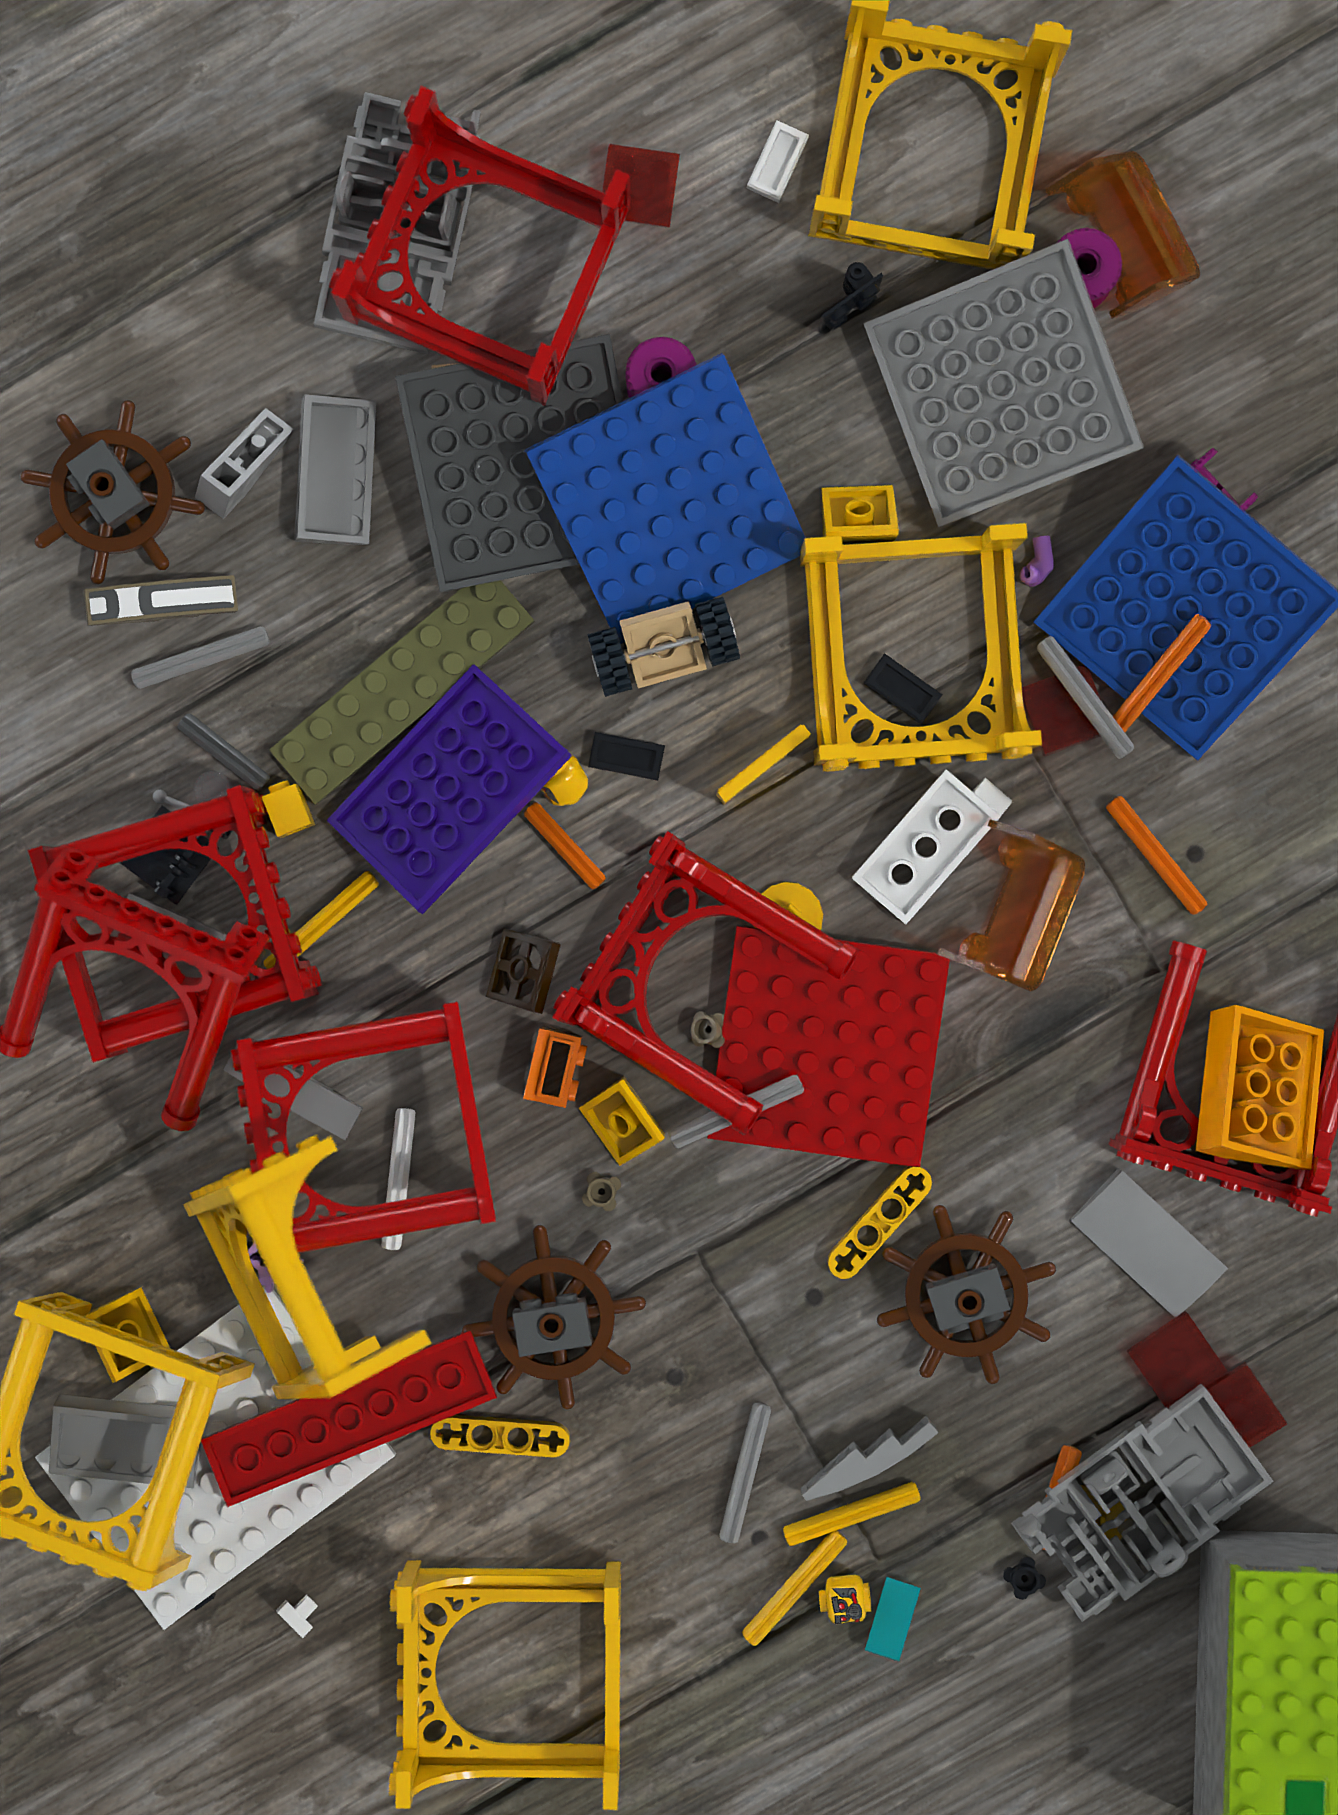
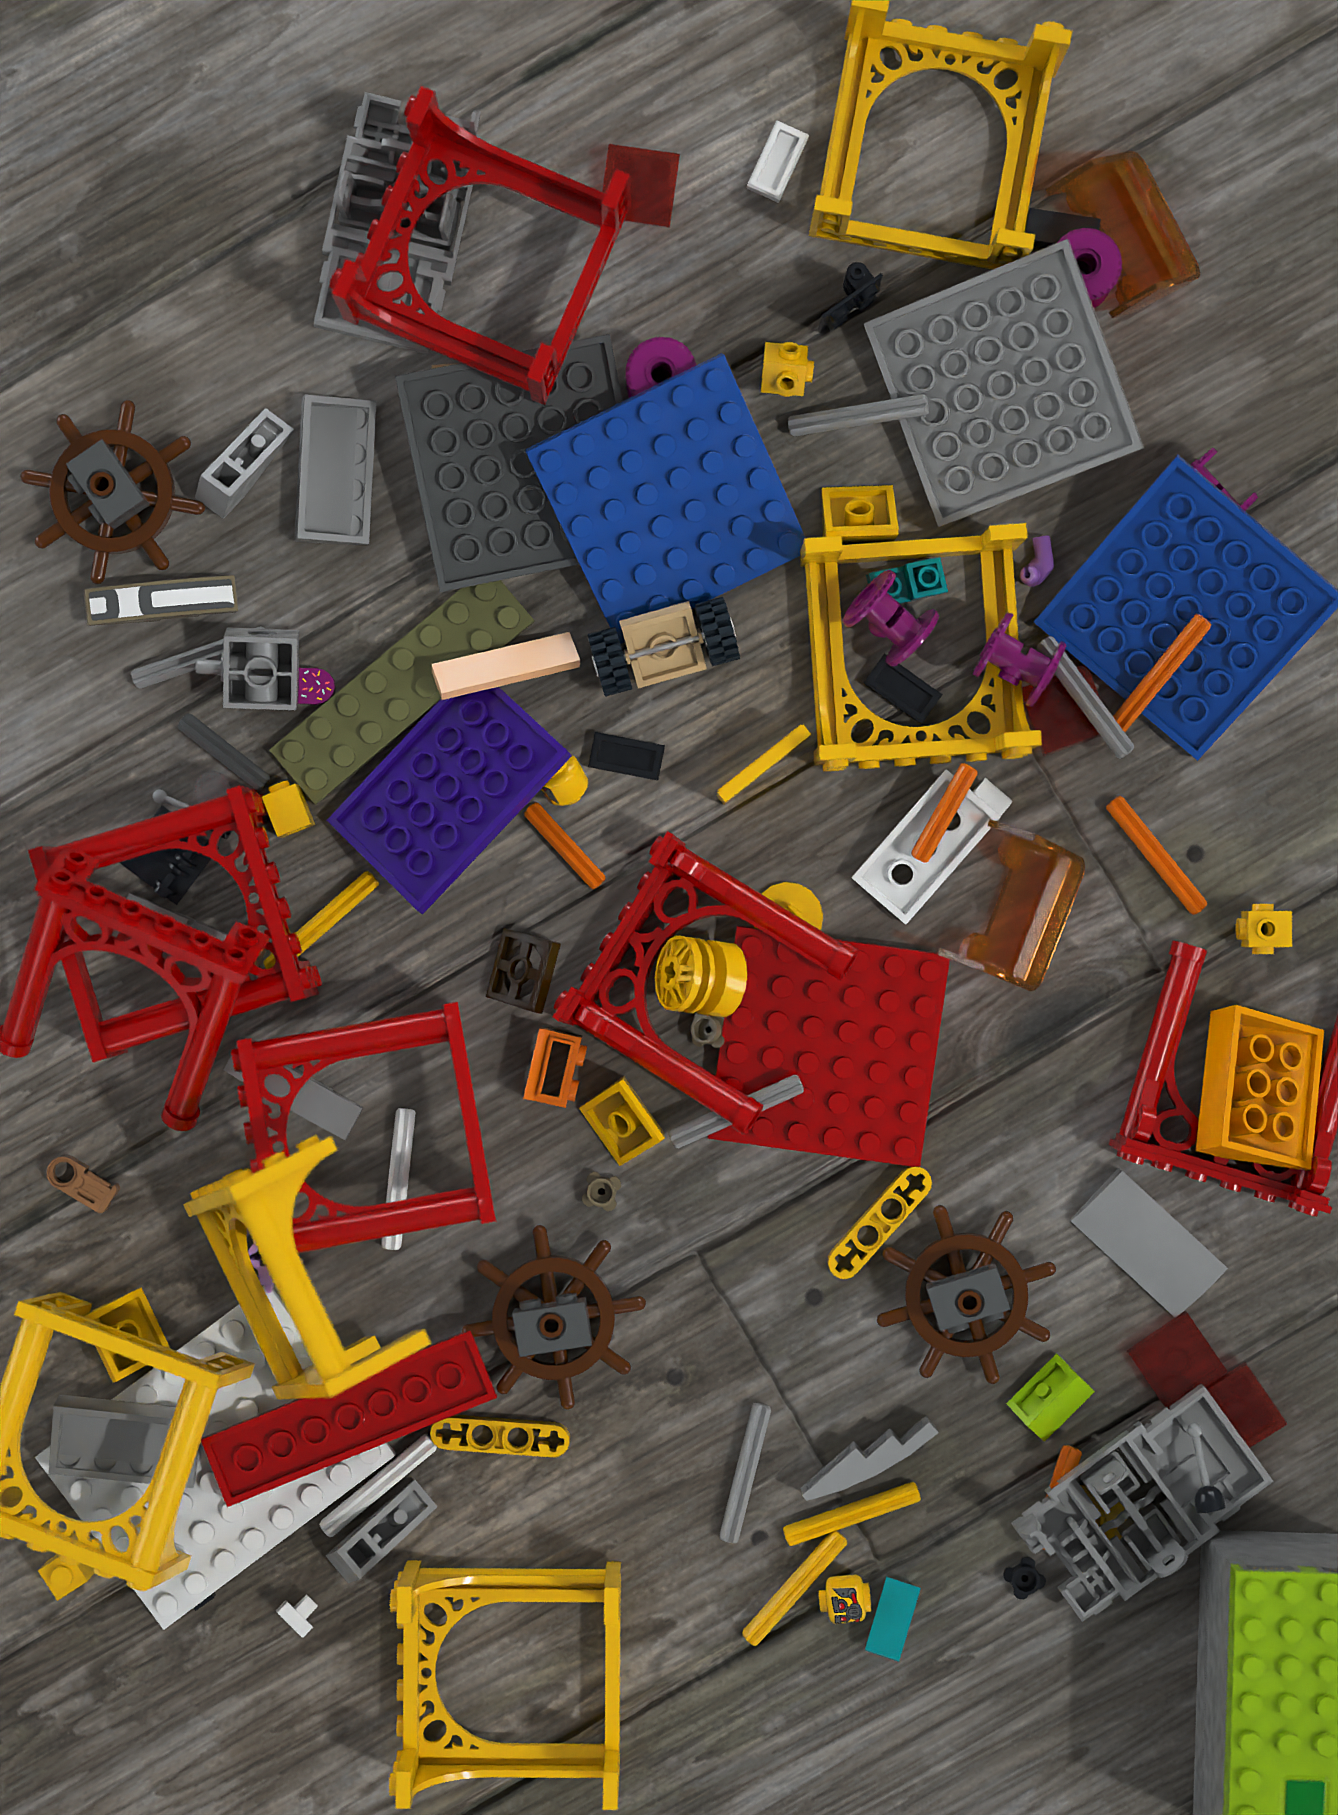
none -> yellow brick [38,1554,94,1601]
none -> medium nougat piece [47,1155,120,1213]
none -> light grey piece [195,627,299,710]
none -> magenta tile [298,668,336,705]
none -> white axle [319,1434,437,1537]
none -> light grey slope [326,1480,438,1583]
none -> light nougat tile [432,632,580,700]
none -> yellow wheel [655,935,747,1017]
none -> yellow brick [761,342,814,397]
none -> light grey axle [788,394,929,436]
none -> magenta hose [842,570,939,667]
none -> teal slope [866,557,948,604]
none -> orange axle [911,763,978,863]
none -> magenta hose [973,612,1067,707]
none -> lime panel [1006,1353,1095,1442]
none -> black tile [1025,208,1101,249]
none -> hinge [1187,1423,1226,1513]
none -> yellow brick [1235,904,1292,954]

